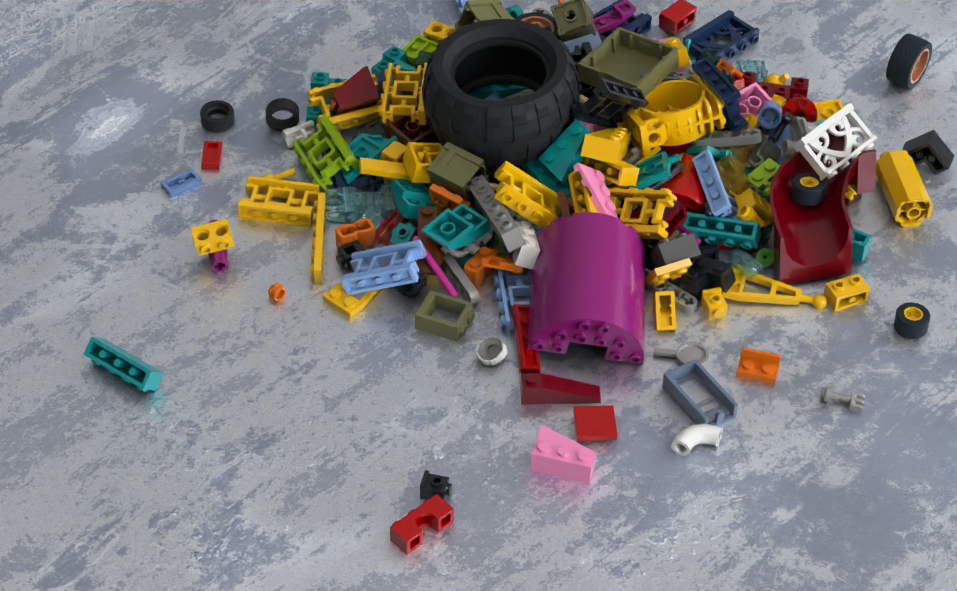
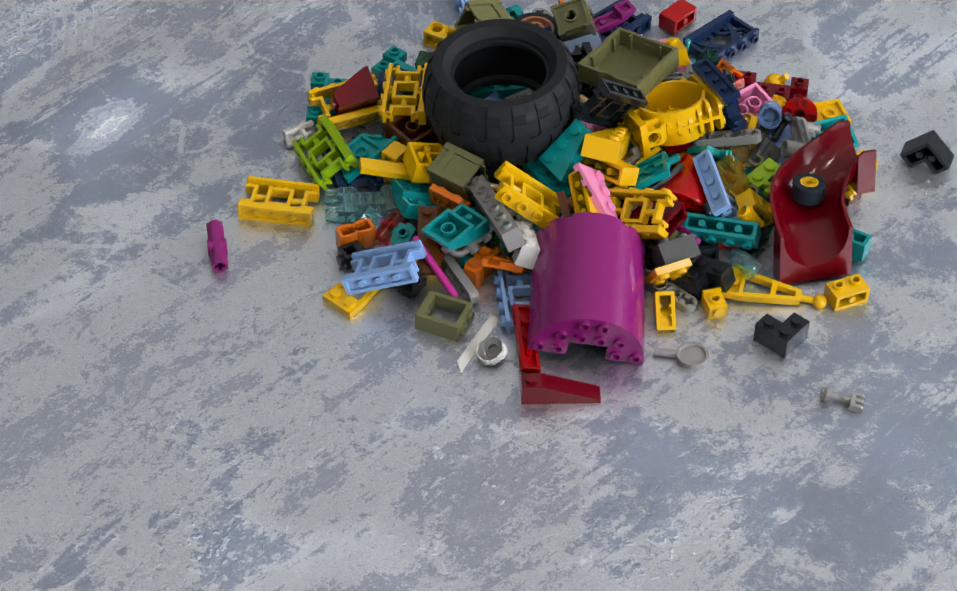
teal brick [83,337,164,392] -> none
medium blue tile [161,169,202,198] -> none
yellow brick [190,218,235,256] -> none
black tyre [200,100,235,132] -> none
red tile [201,141,223,170] -> none
yellow bar [263,168,296,180] -> none
black tyre [266,98,299,132] -> none
orange plate [268,283,286,301] -> none
yellow plate [310,193,326,284] -> none
red arch [390,494,454,555] -> none
lime wing [402,35,439,64] -> none
black brick [420,470,452,501] -> none
bright pink wedge [530,425,596,484] -> none
red tile [573,405,618,441] -> none
sand blue door [662,359,738,426] -> none
white cylinder [671,424,723,456] -> none
clear light blue piece [736,59,768,82] -> none
orange bracket [736,347,781,385] -> none
bright green tile [755,247,774,267] -> none
white fence [793,103,877,181] -> none
yellow brick [876,150,933,227] -> none
black wheel [886,34,932,89] -> none
black wheel [894,302,931,339] -> none
none -> white sticker [457,314,500,373]
none -> black brick [753,312,810,358]

